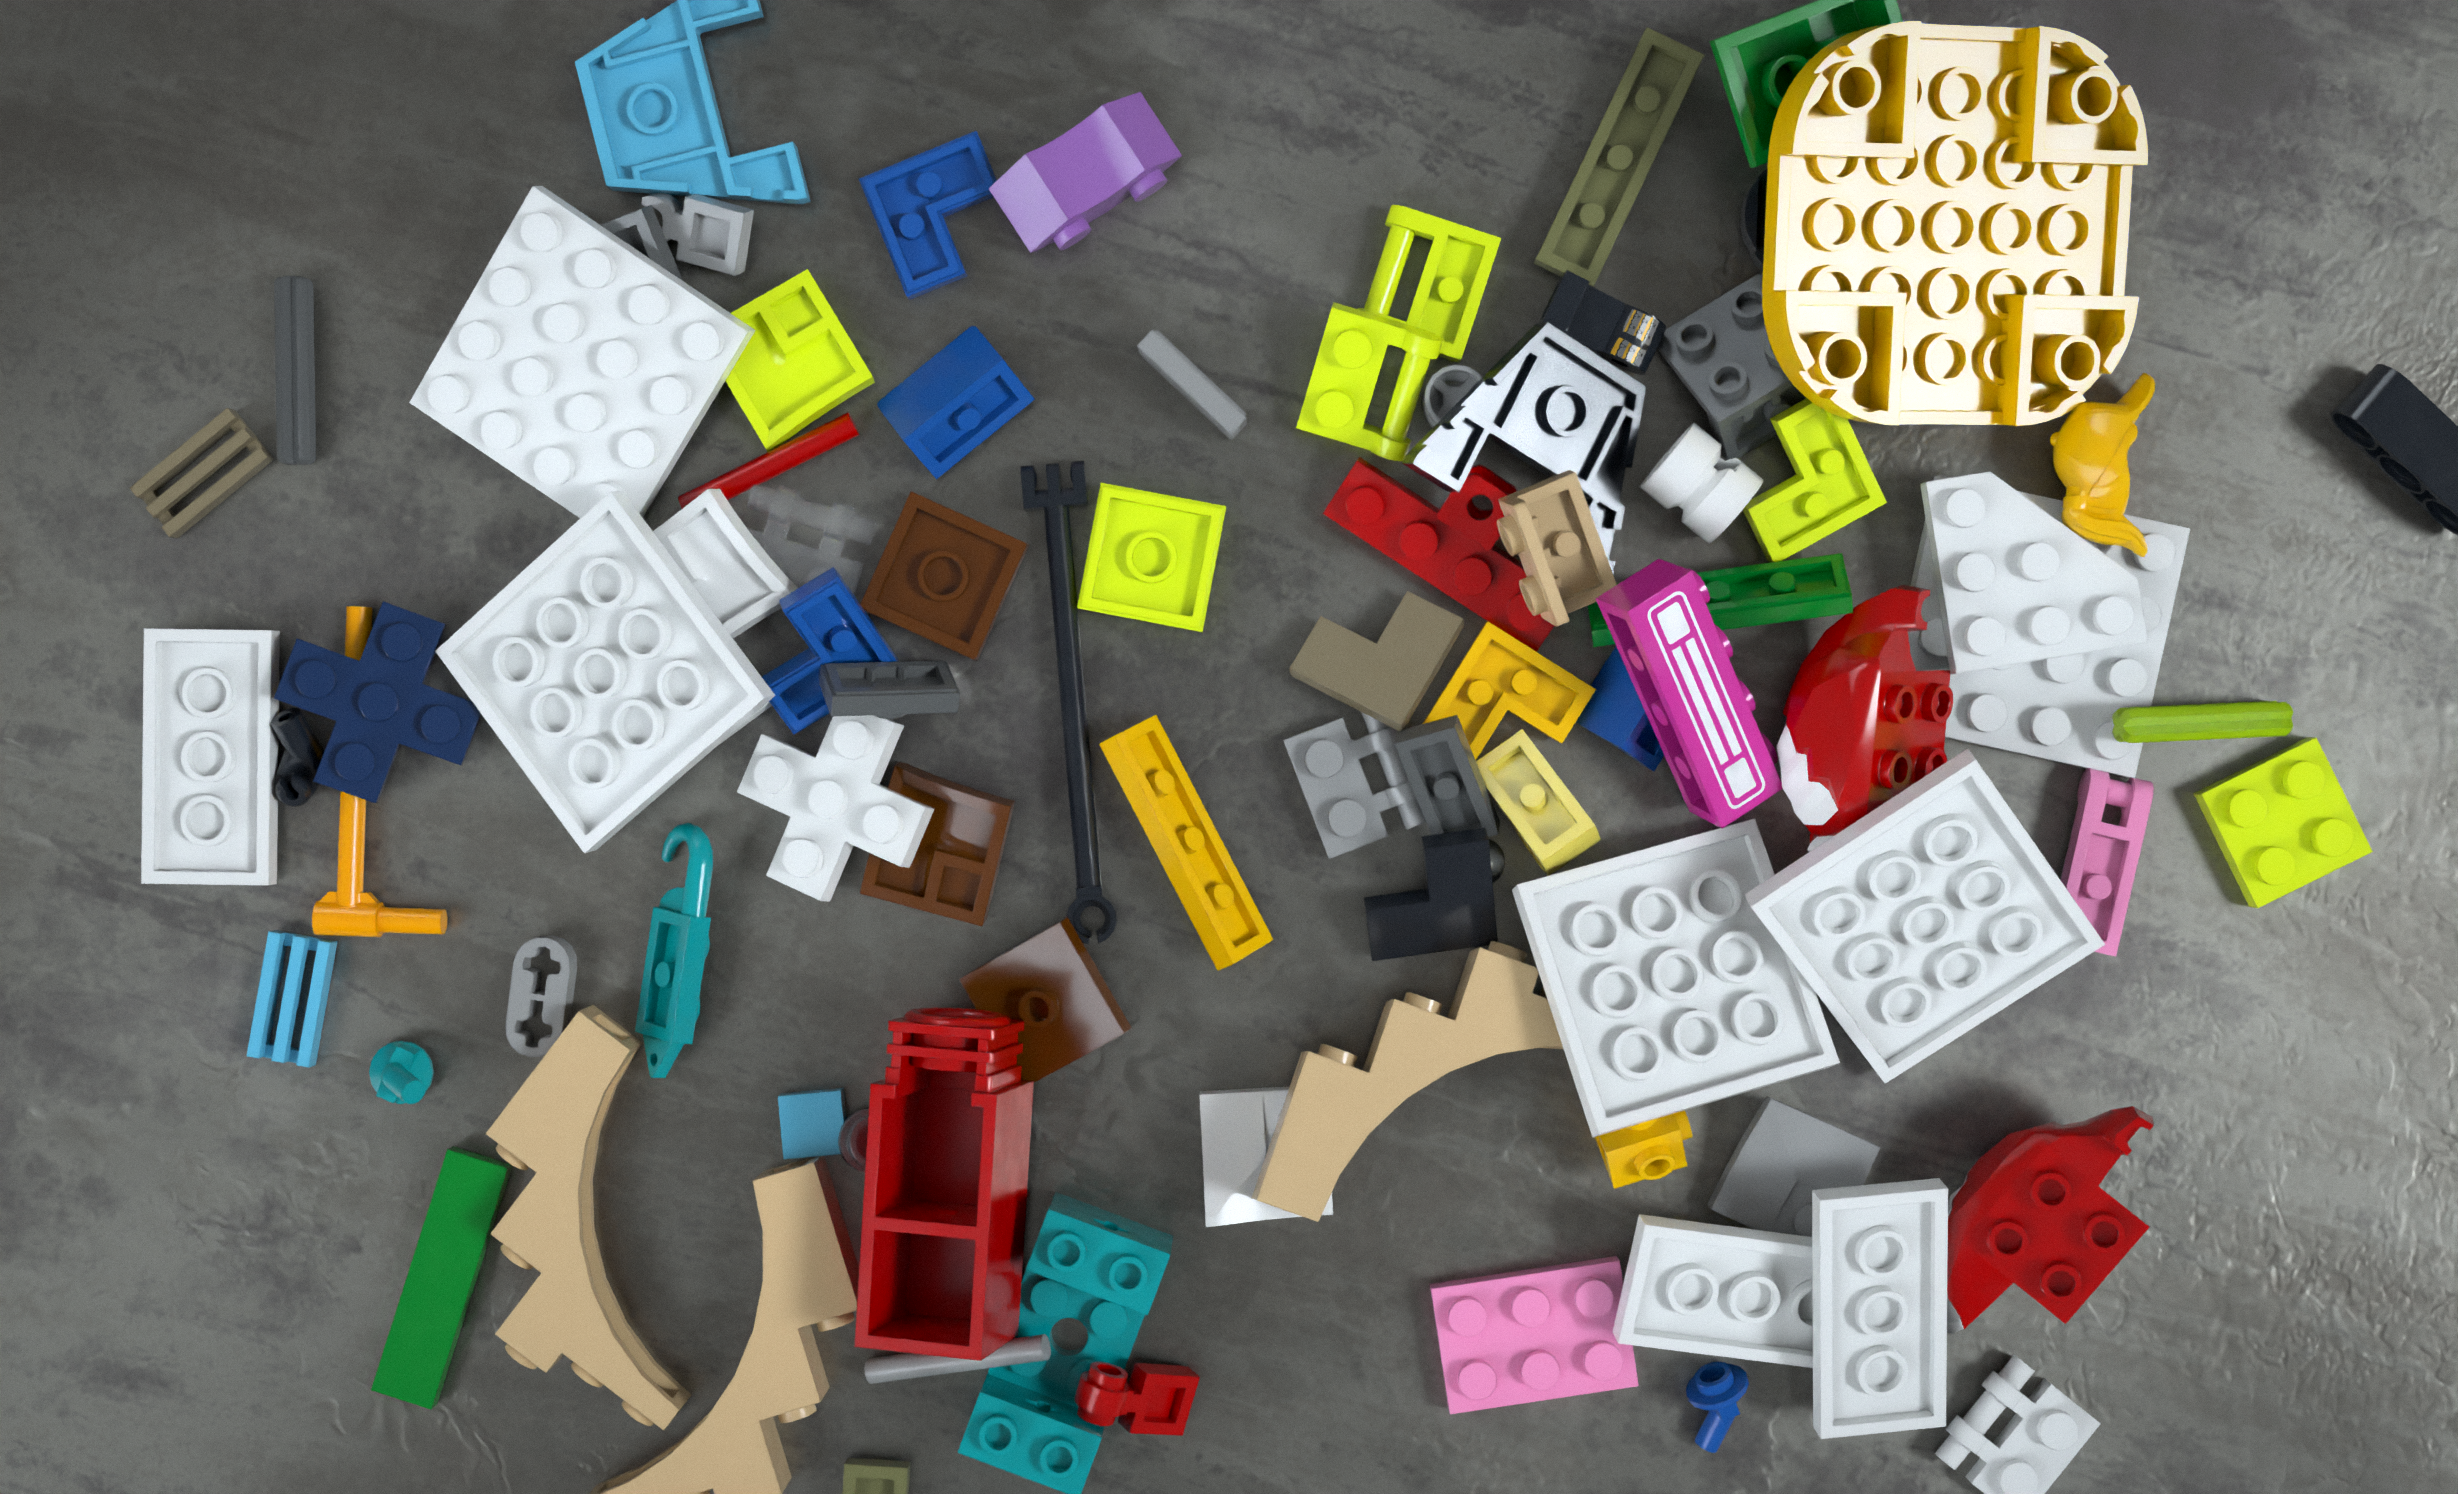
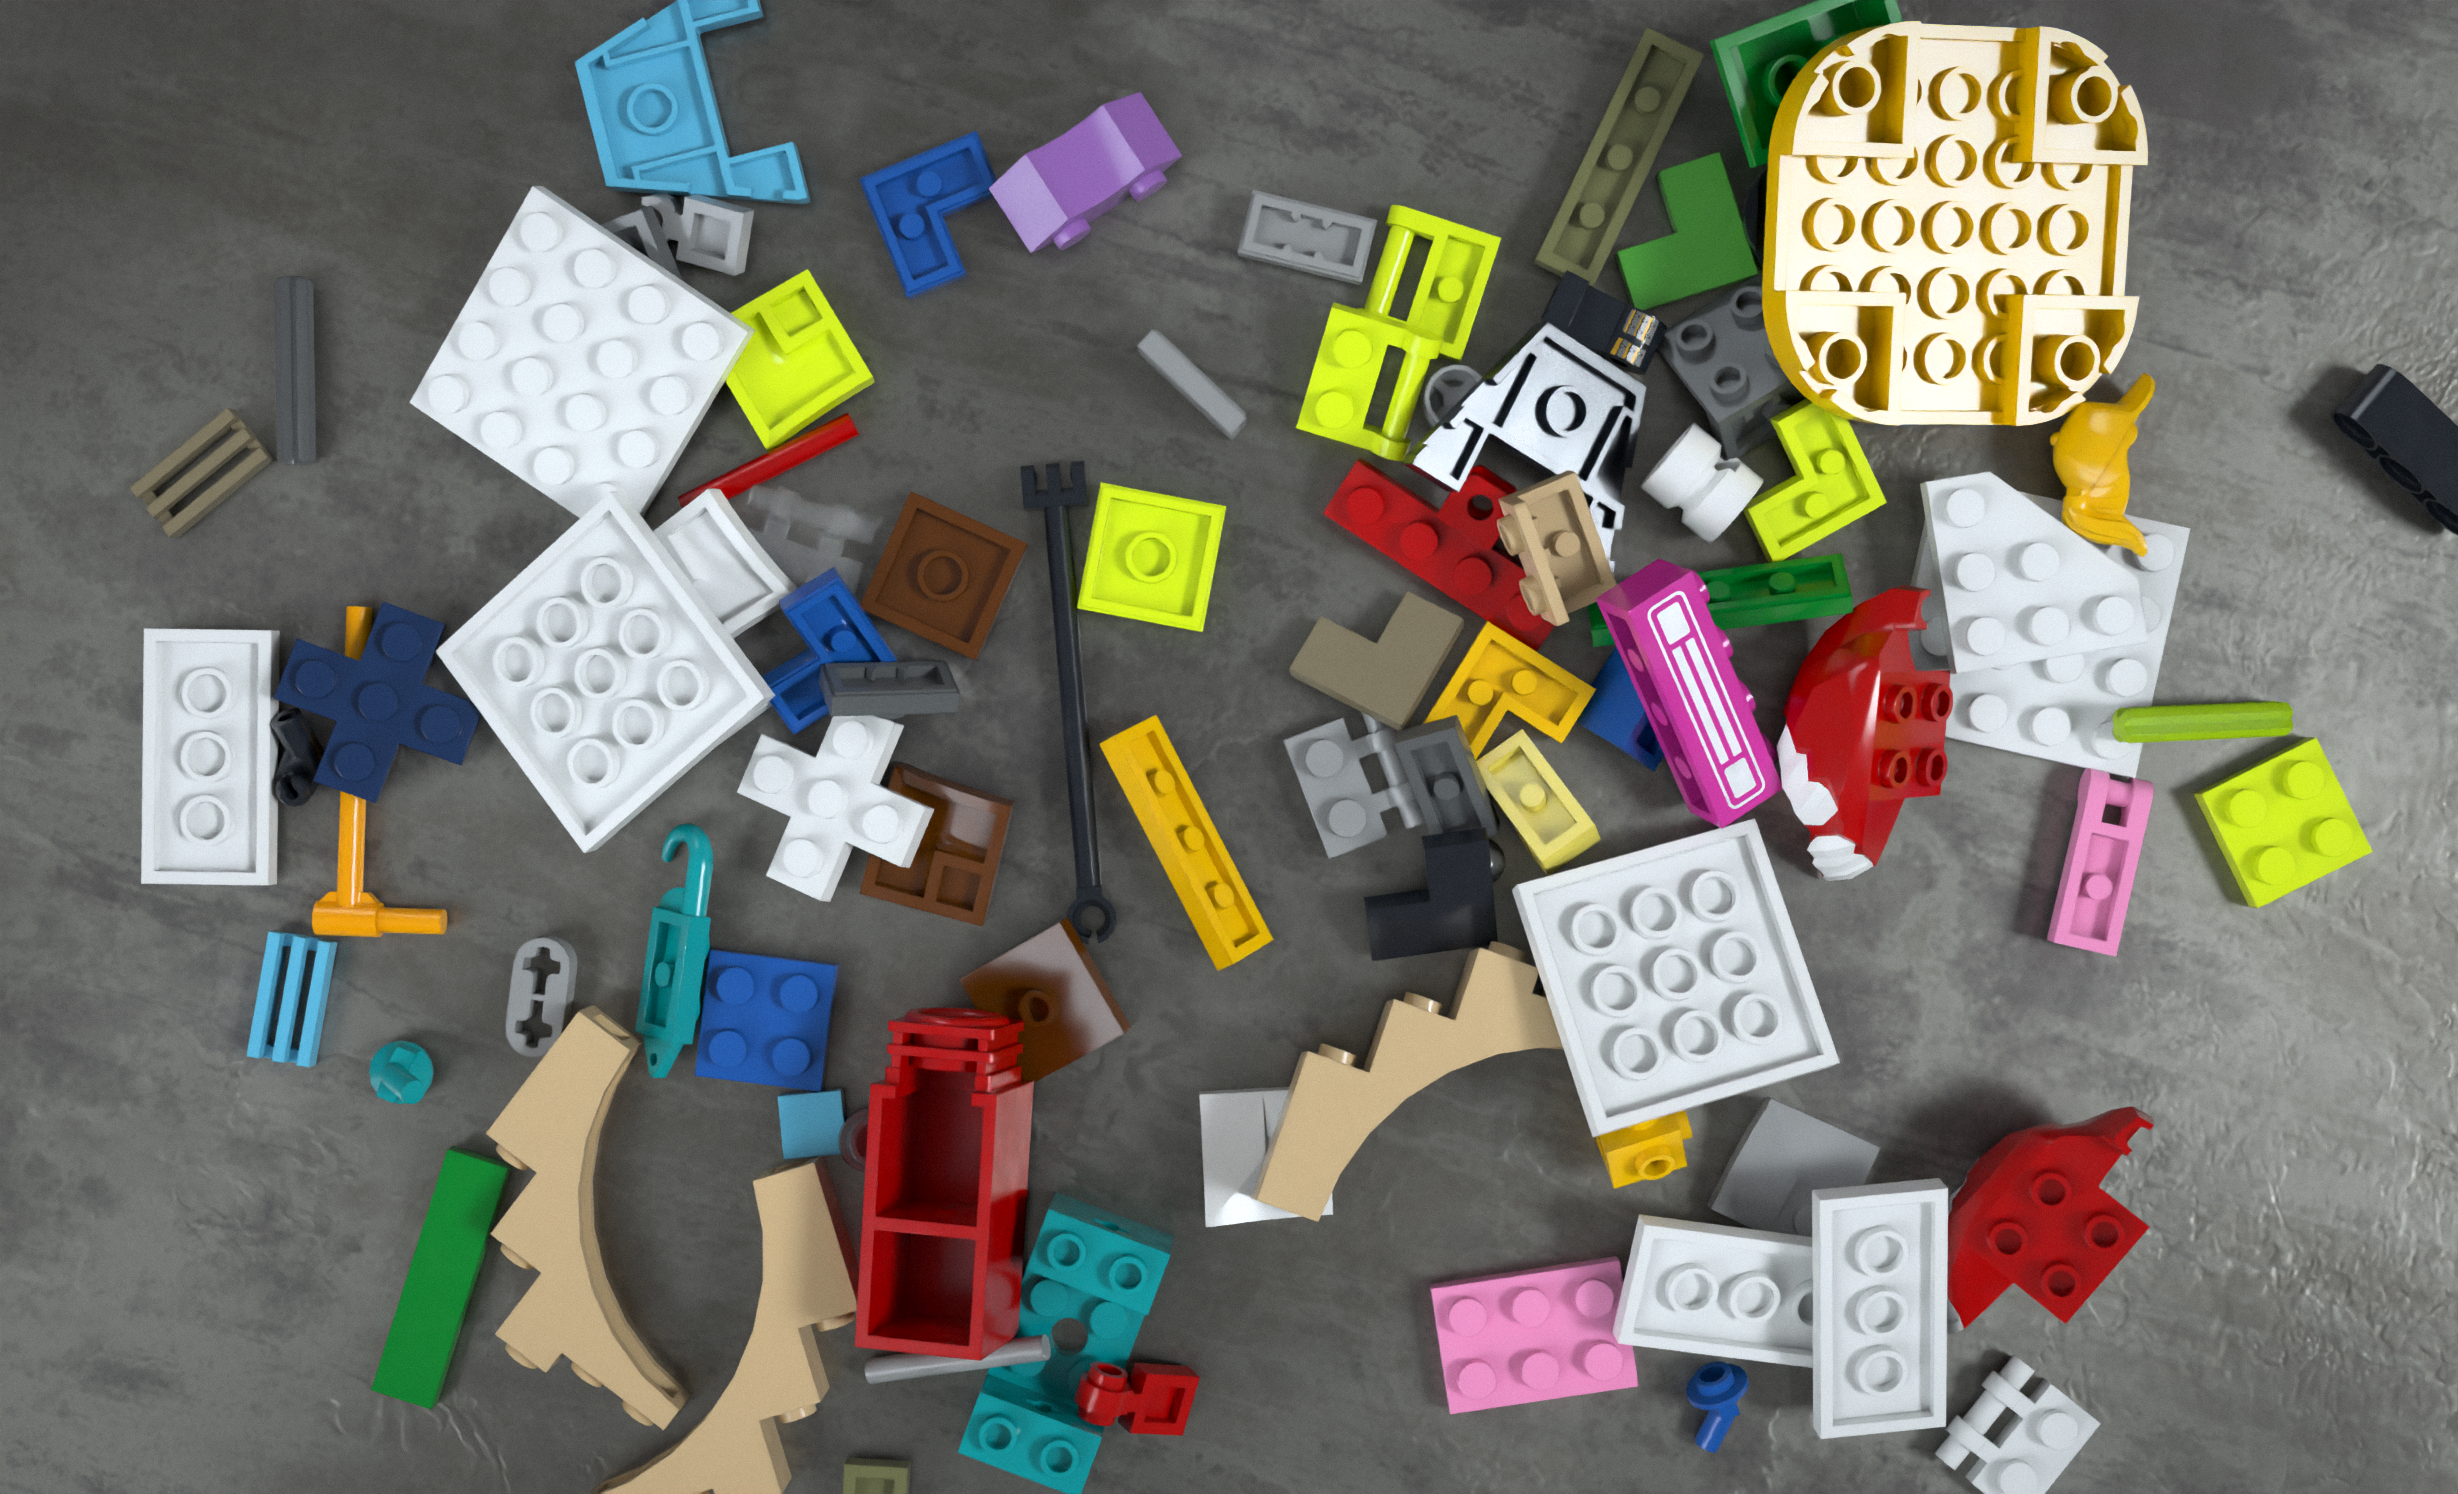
blue panel [877,326,1035,479] -> none
white plate [1745,748,2105,1083] -> none
none -> blue plate [695,948,840,1092]
none -> light grey plate [1238,190,1377,286]
none -> bright green tile [1614,152,1758,312]

